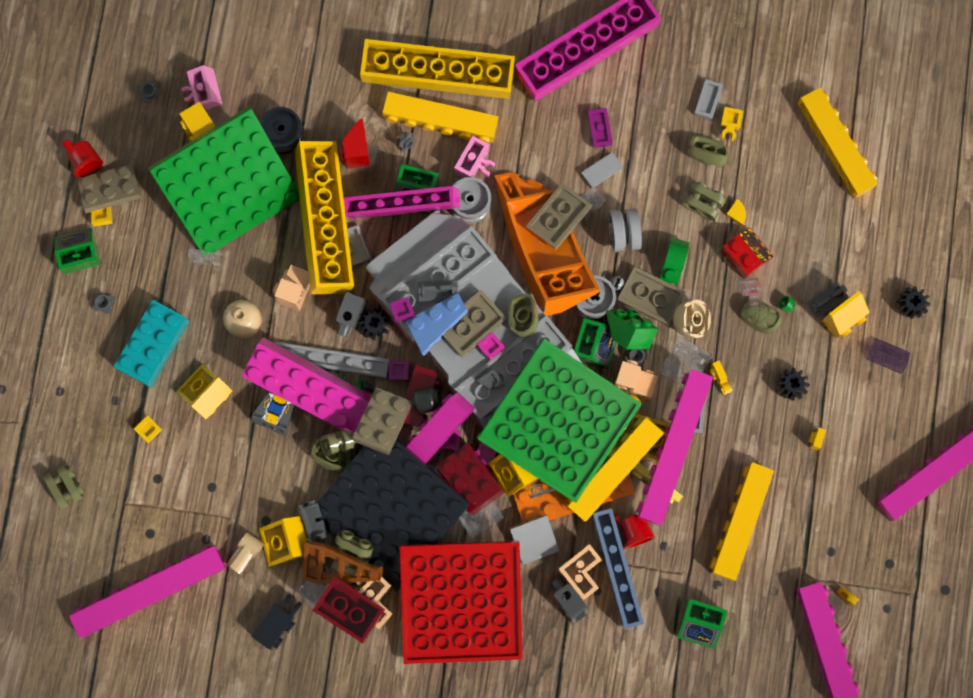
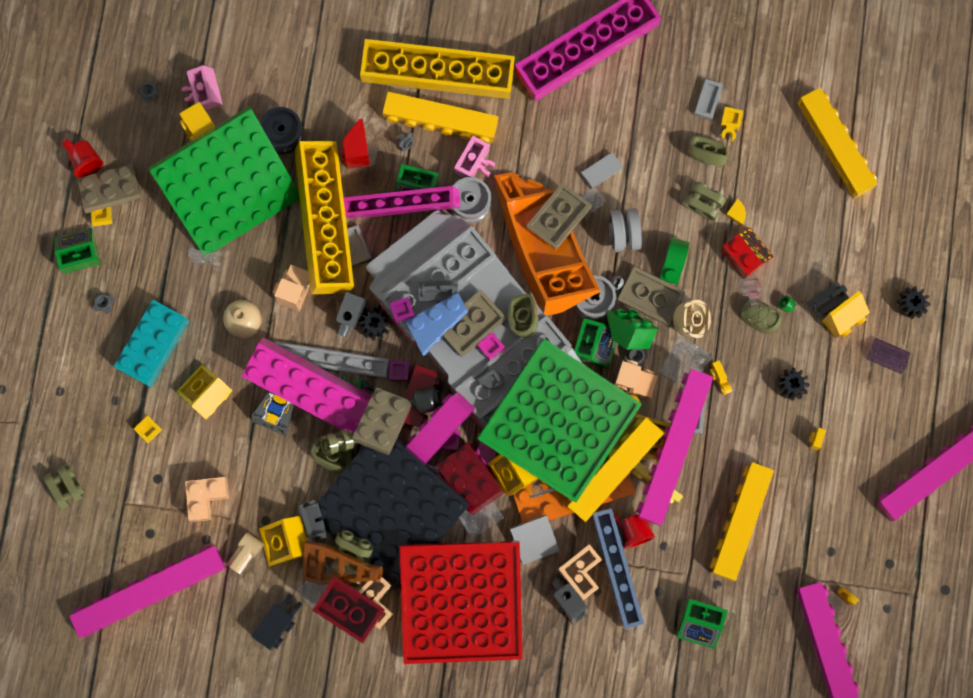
magenta plate [588,108,613,148] -> none
none -> light nougat brick [185,477,229,522]

